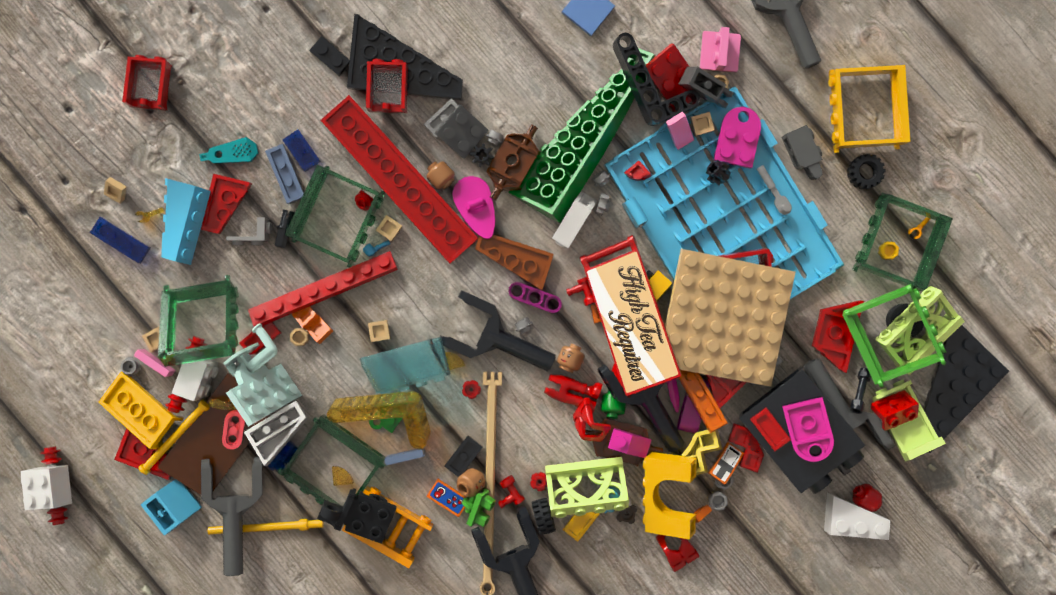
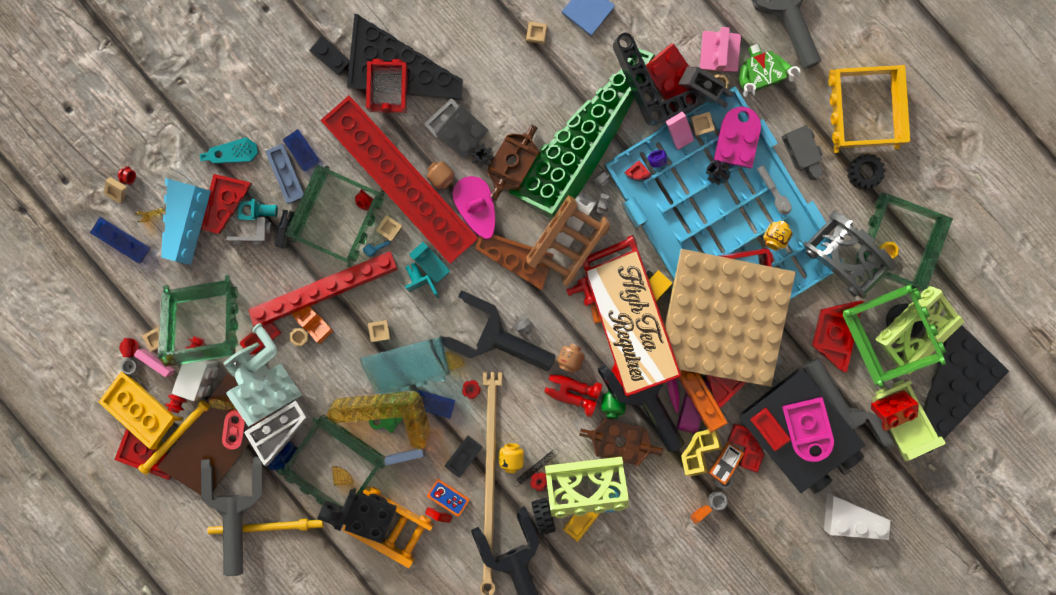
white brick [21,446,72,525] -> none
window [122,55,172,111] -> none
medium azure slope [140,479,202,535] -> none
medium nougat head [457,468,485,497] -> none
bright green hips [462,488,496,527] -> none
light grey plate [486,130,504,146] -> none
red piece [498,475,525,508] -> none
magenta beam [508,282,562,313] -> none
red piece [573,397,611,442] -> none
dark pink slope [608,428,652,458] -> none
dark brown plate [616,505,637,524] -> none
yellow arch [643,452,697,539] -> none
red piece [656,534,700,572] -> none
black bar [850,368,871,414] -> none
red head [852,483,882,512] -> none
light orange hand [908,216,930,239] -> none
none -> red plate [118,166,136,185]
none -> red plate [119,338,140,358]
none -> teal bracket [237,199,278,221]
none -> teal bracket [405,263,440,299]
none -> teal bracket [409,242,450,283]
none -> clear blue plate [413,389,456,419]
none -> red tile [425,507,452,523]
none -> yellow head [499,443,524,473]
none -> black piece [517,449,558,487]
none -> tan tile [526,21,548,44]
none -> medium nougat fence [526,195,610,287]
none -> dark purple tile [648,150,668,167]
none -> bright green torso [738,44,801,97]
none -> yellow head [763,221,793,251]
none -> dark grey fence [803,211,897,299]

